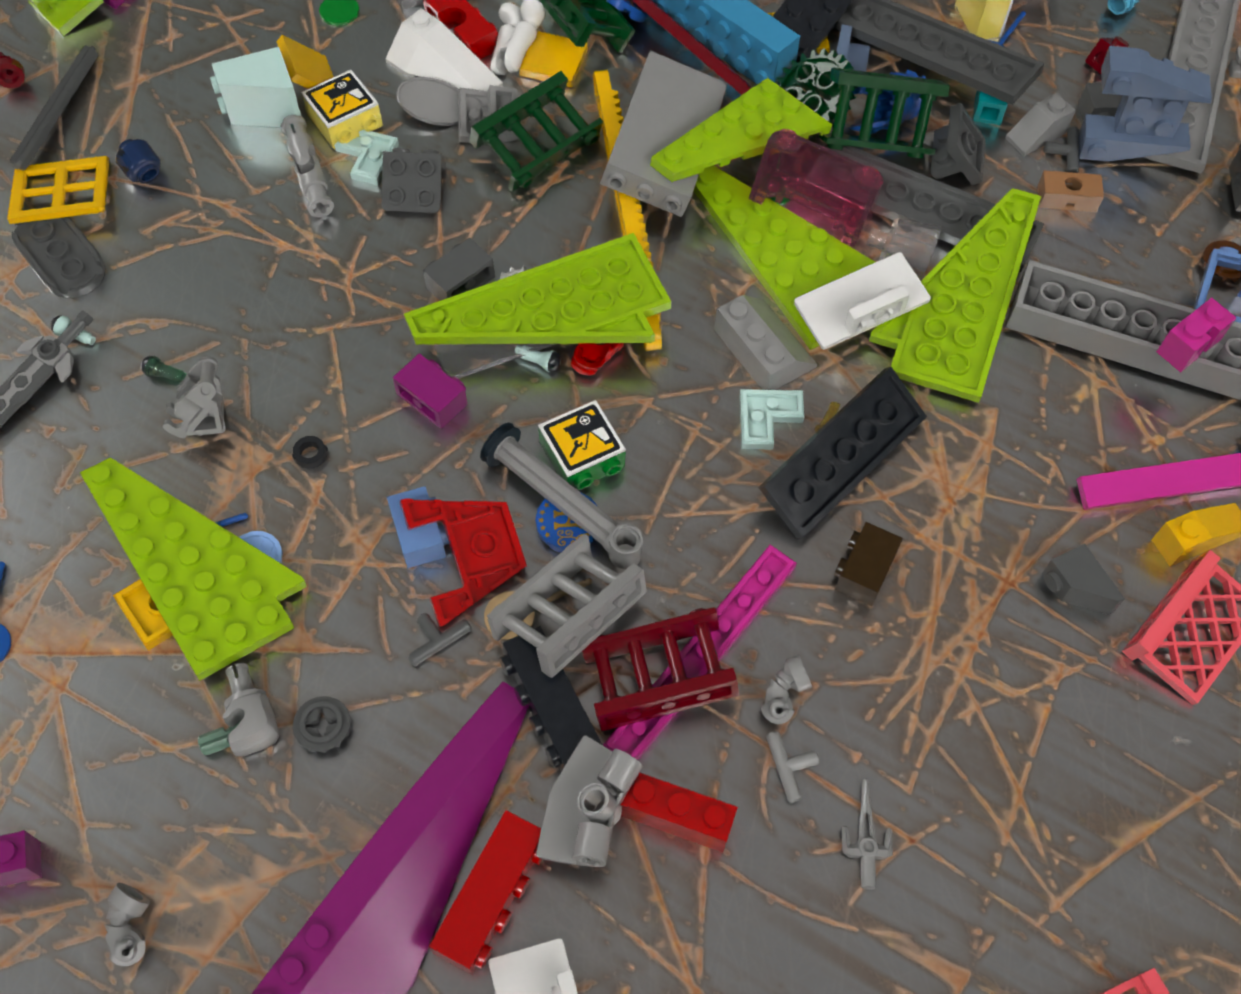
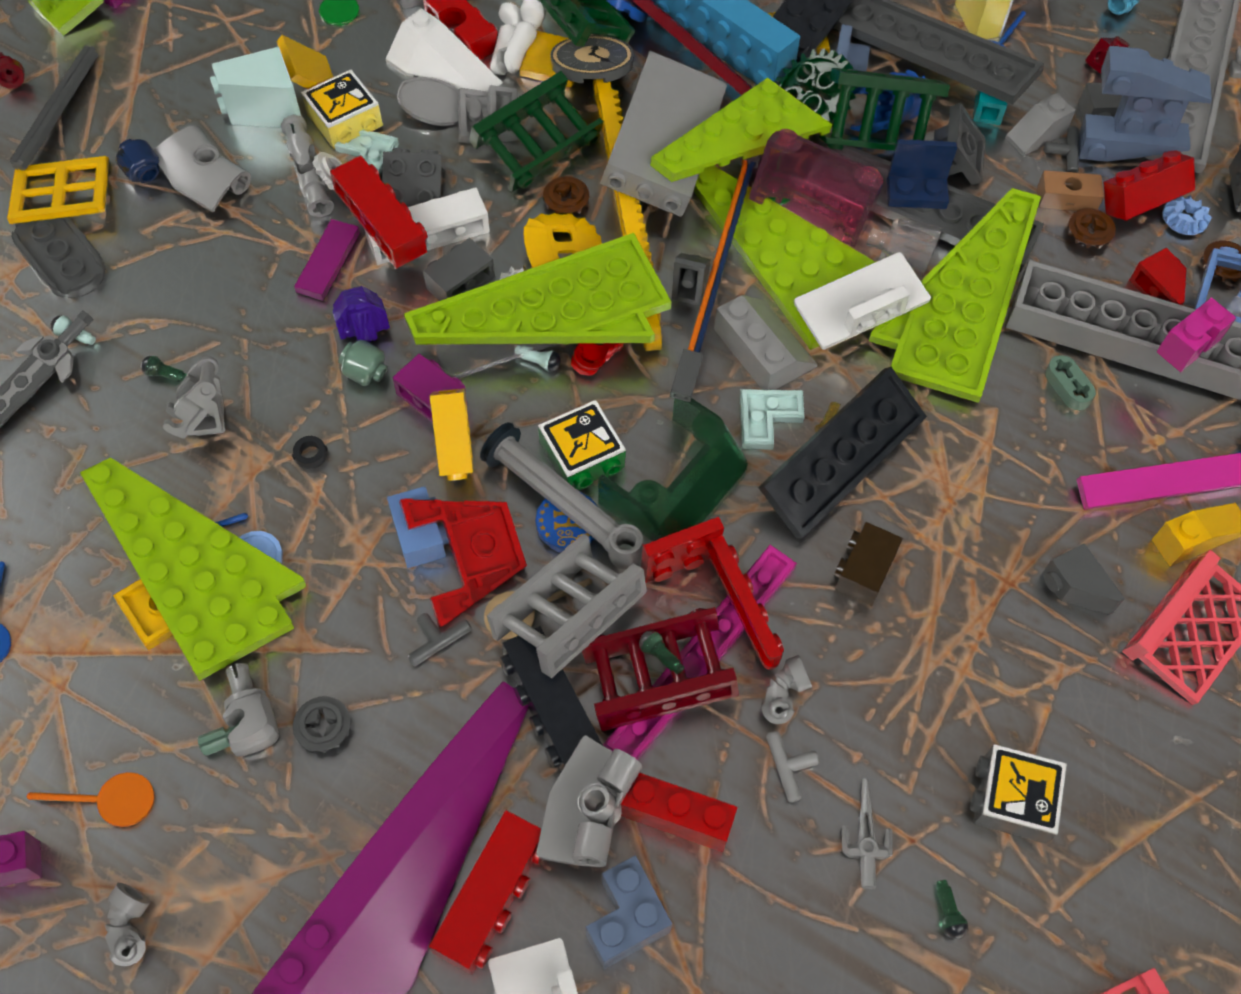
none -> orange piece [27,772,155,827]
none -> light grey panel [154,125,251,212]
none -> magenta tile [294,219,360,301]
none -> white gear [312,152,343,191]
none -> red brick [330,155,428,269]
none -> dark purple hair [332,286,390,342]
none -> sand green head [338,340,388,386]
none -> white brick [365,188,490,265]
none -> yellow window [430,388,474,481]
none -> yellow piece [524,213,602,268]
none -> reddish brown gear [543,176,589,214]
none -> dark grey tile [550,35,634,83]
none -> sand blue brick [586,855,672,969]
none -> clear green windscreen [598,398,748,541]
none -> clear green piece [639,631,684,675]
none -> red bracket [641,516,784,669]
none -> piece [670,155,761,402]
none -> dark grey slope [671,253,711,305]
none -> dark blue bracket [886,139,957,209]
none -> clear green piece [936,880,969,939]
none -> piece [970,744,1067,844]
none -> sand green beam [1045,355,1096,411]
none -> reddish brown gear [1067,208,1116,249]
none -> red brick [1103,150,1195,221]
none -> red slope [1129,247,1187,305]
none -> light blue gear [1163,195,1212,235]

